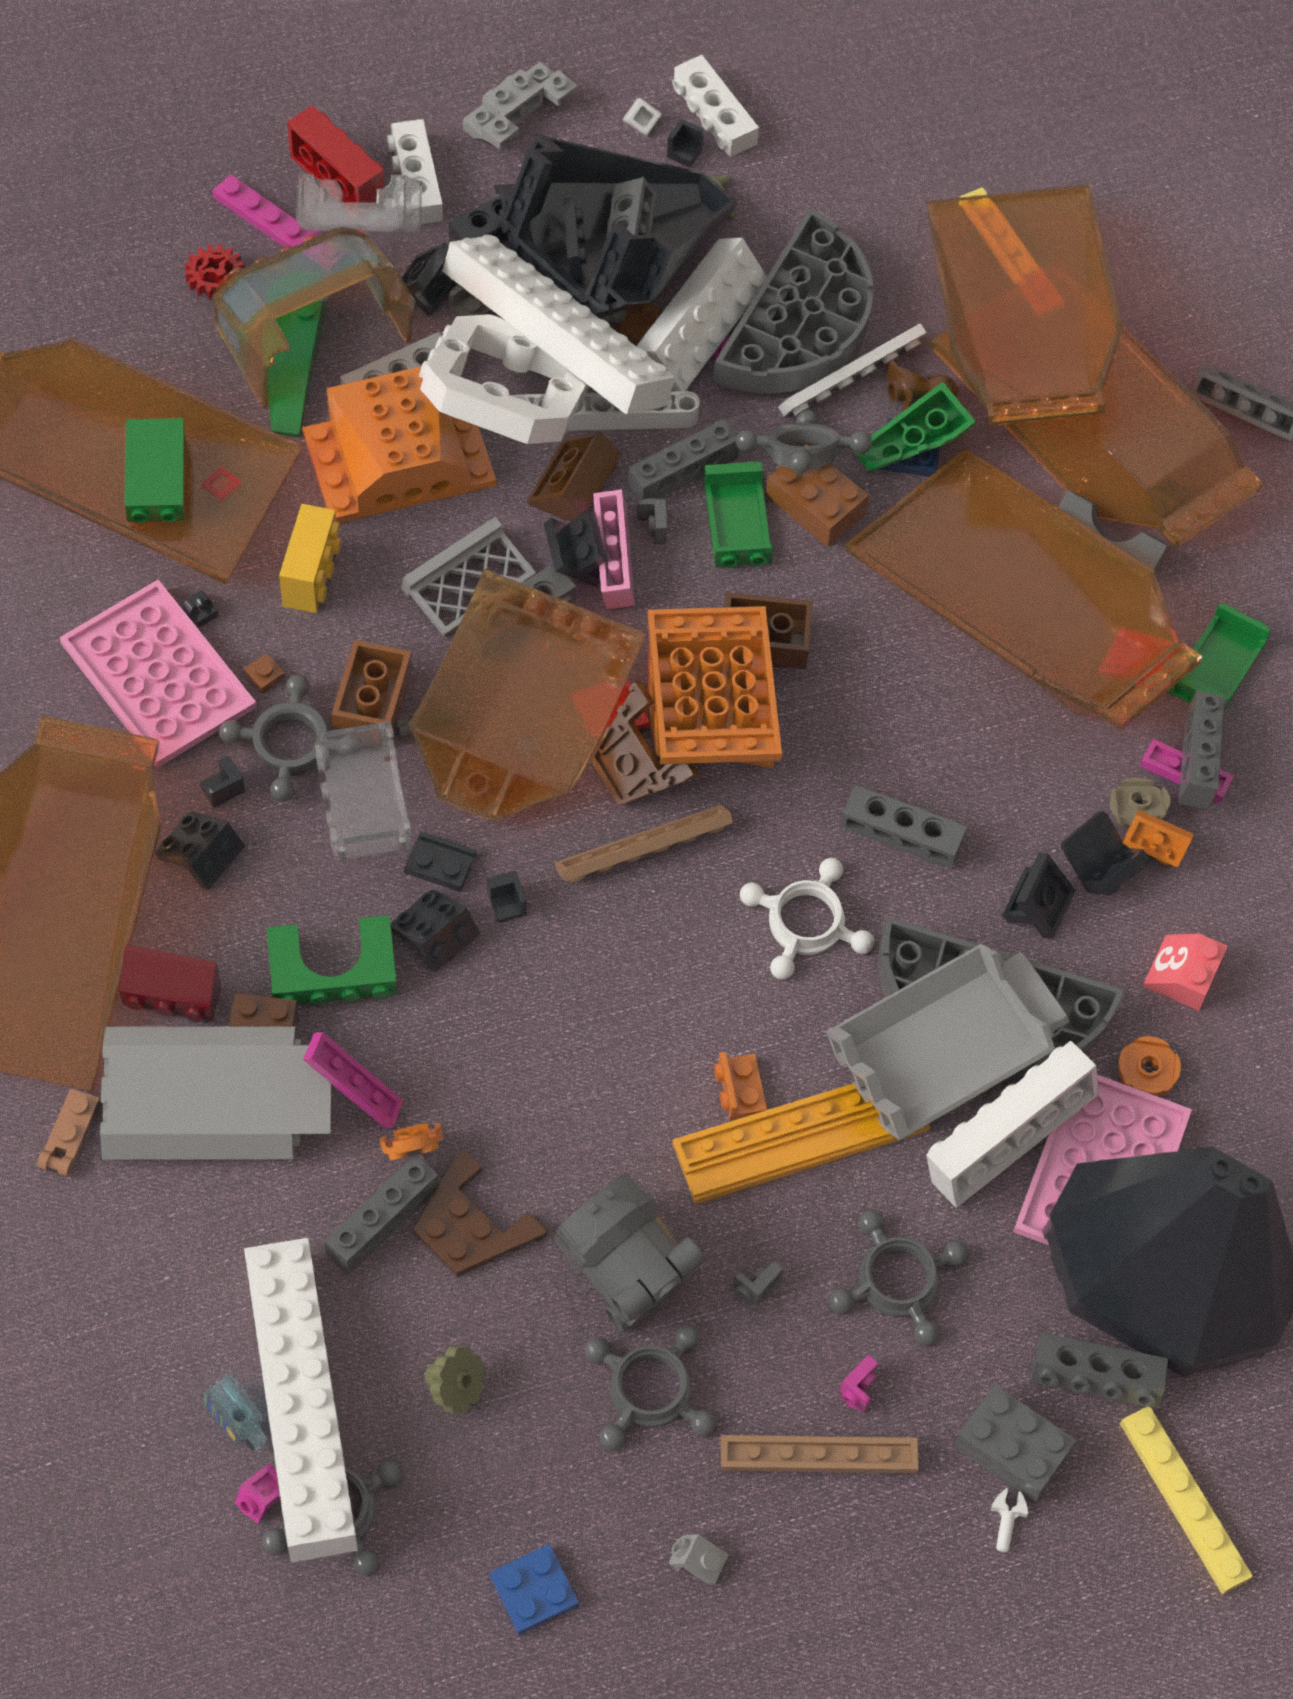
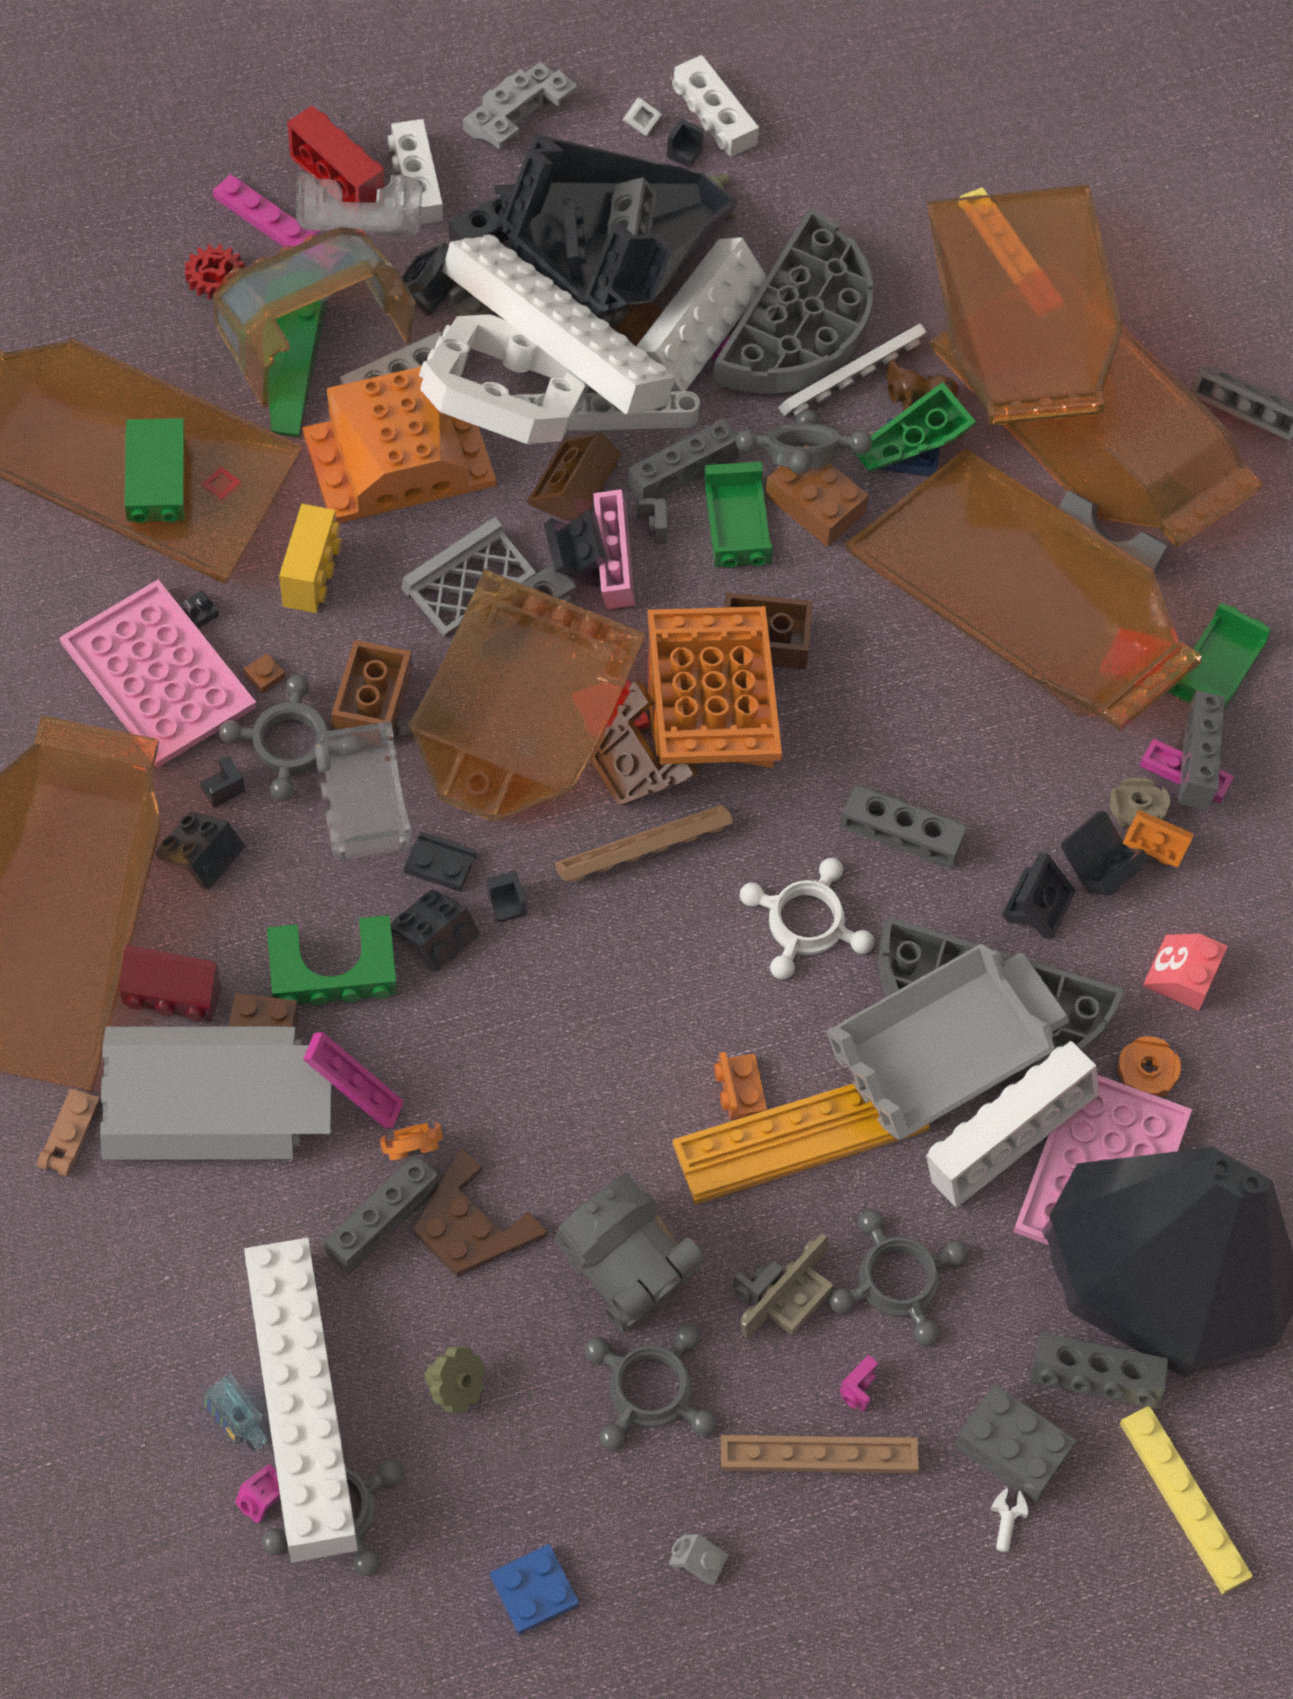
none -> dark tan bracket [741,1233,834,1339]

